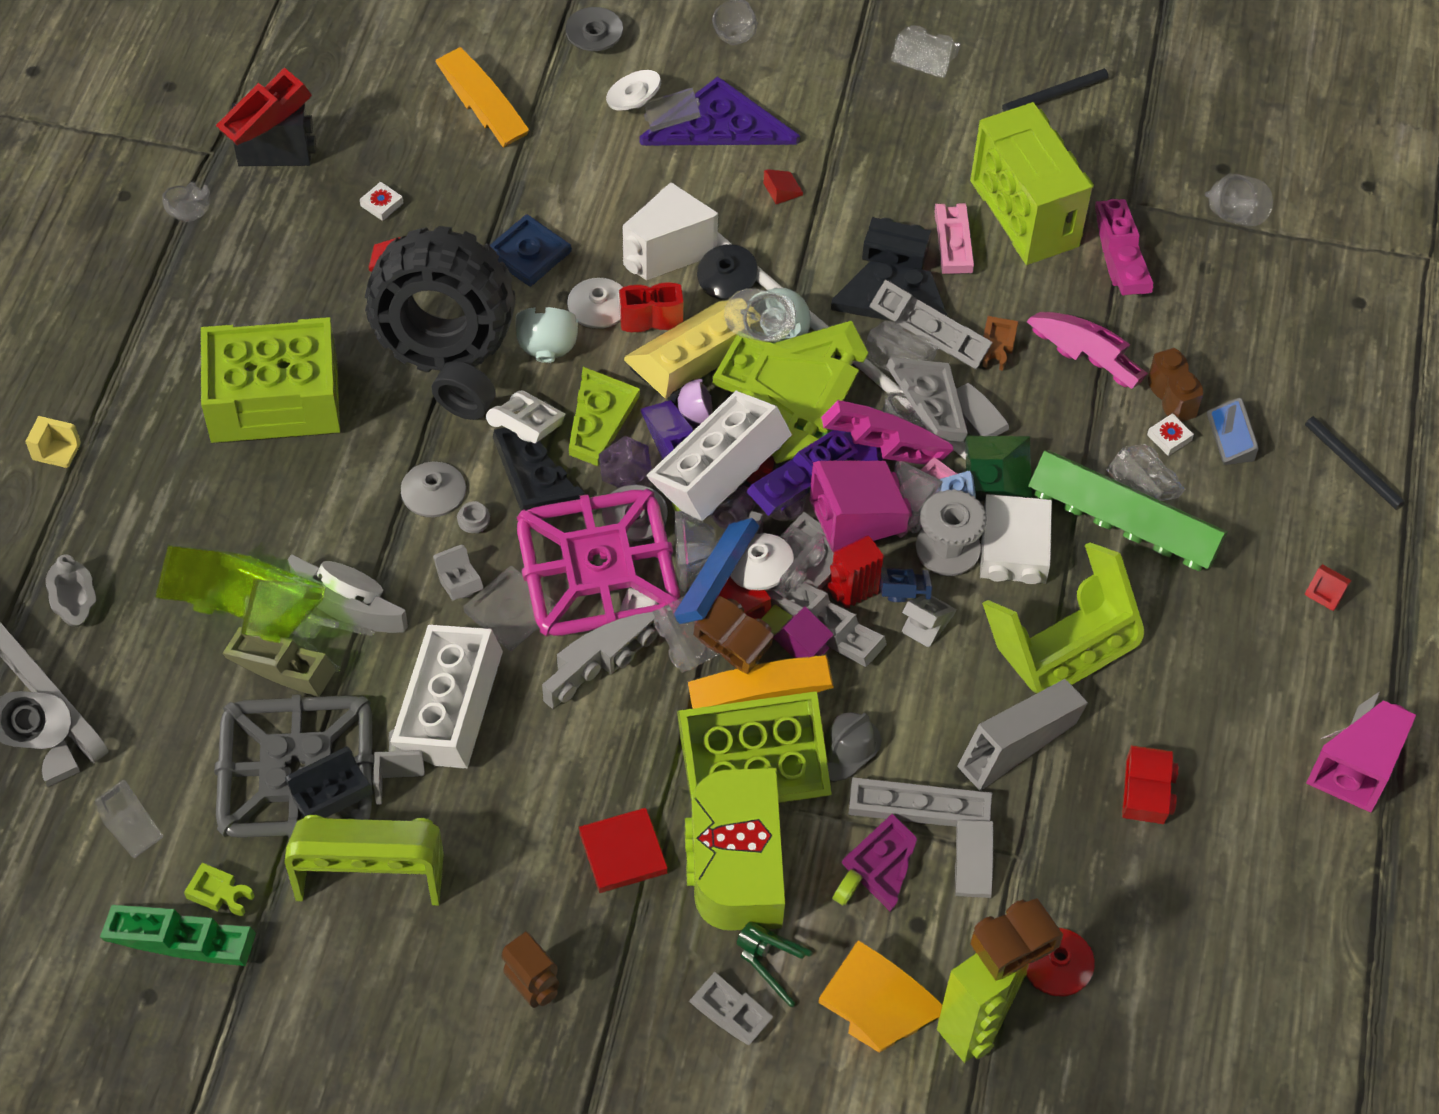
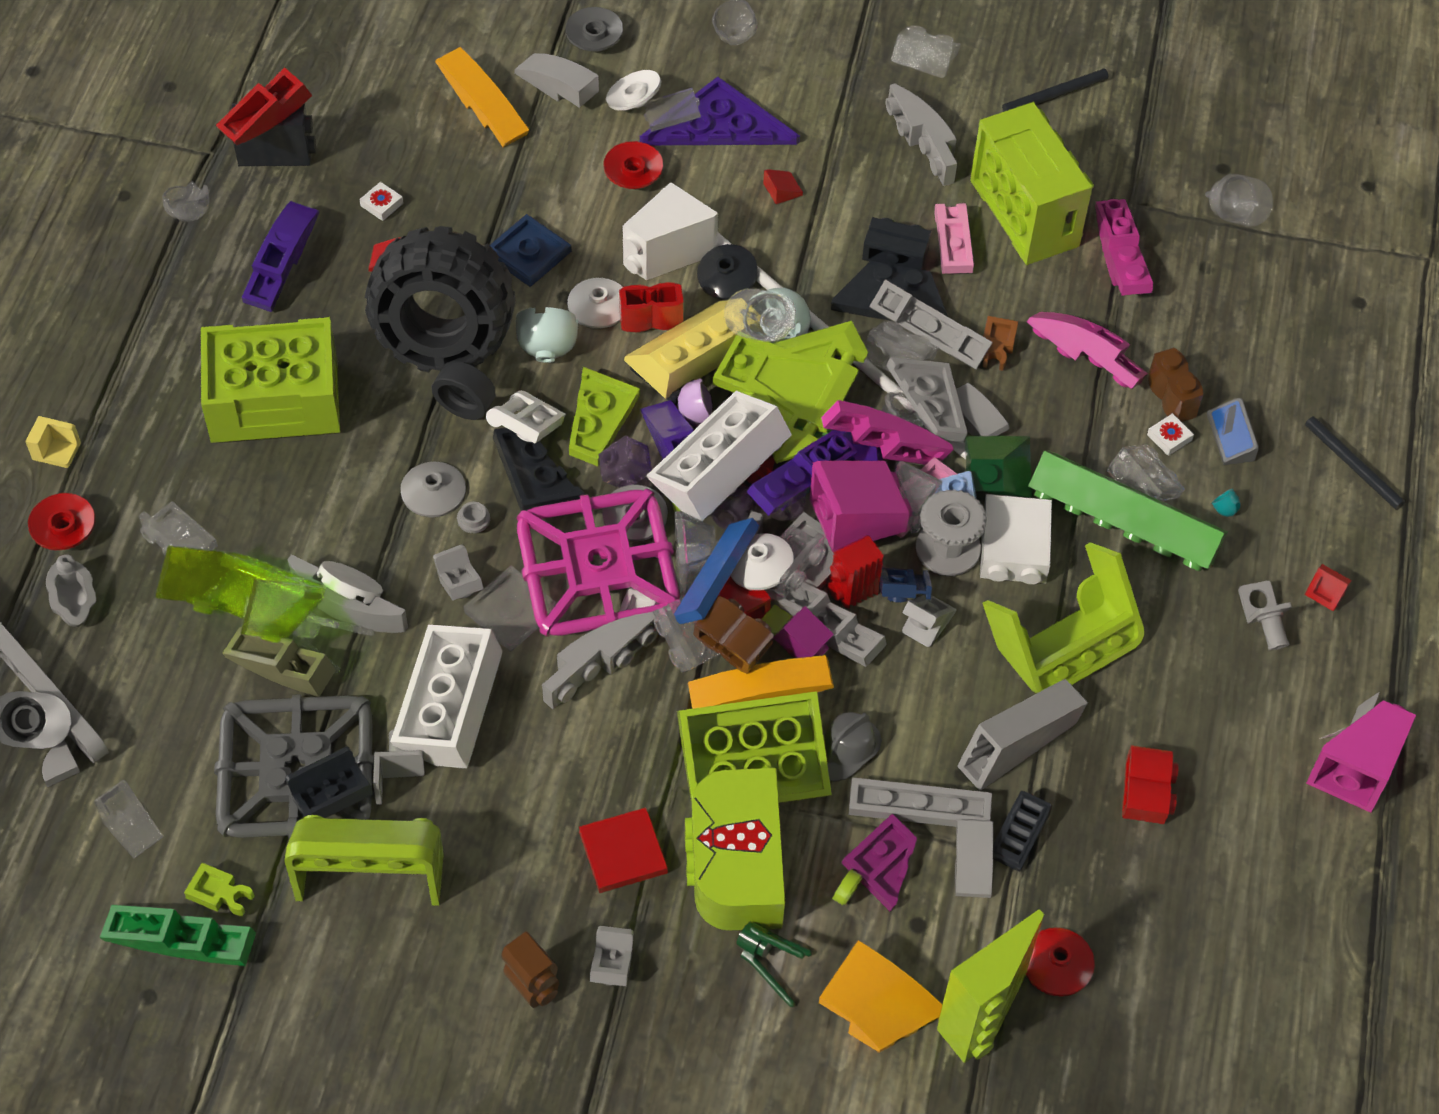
light grey slope [689,972,773,1045] -> none
reddish brown brick [970,898,1063,981] -> none
none -> red dish [28,493,95,550]
none -> clear bracket [139,501,217,570]
none -> dark purple slope [241,201,319,312]
none -> light grey slope [514,53,599,108]
none -> light grey bracket [590,926,634,986]
none -> red dish [603,141,663,189]
none -> light grey slope [886,84,957,186]
none -> black slope [993,791,1052,872]
none -> teal hinge [1211,489,1241,517]
none -> light grey bracket [1238,581,1292,651]

